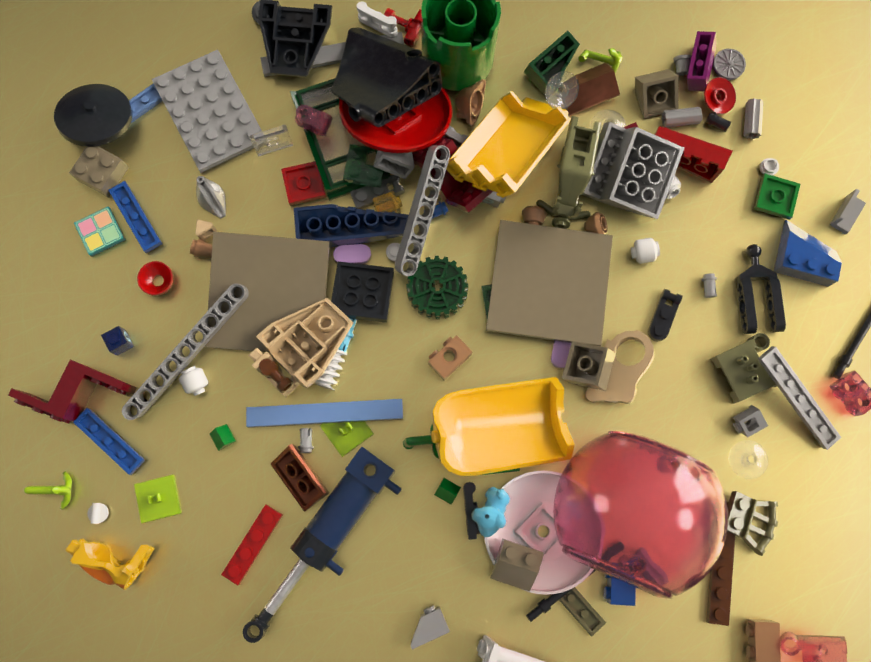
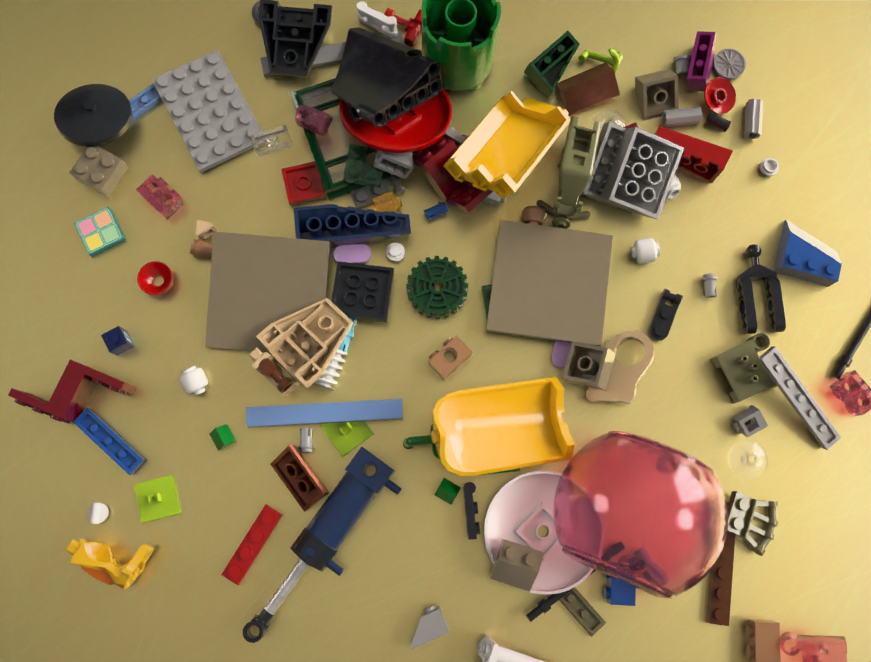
lime piece [24,471,72,510] -> none
blue plate [108,181,162,253] -> none
light grey beam [122,284,249,420] -> none
light grey hat [196,176,226,219] -> none
light grey beam [395,145,450,276] -> none
medium nougat hat [455,79,486,127] -> none
medium azure animal [472,487,510,537] -> none
clear dish [545,71,579,109] -> none
medium nougat cone [584,212,608,234] -> none
green plate [754,173,801,220] -> none
light grey panel [830,189,866,235] -> none
none -> clear pink brick [136,174,183,220]

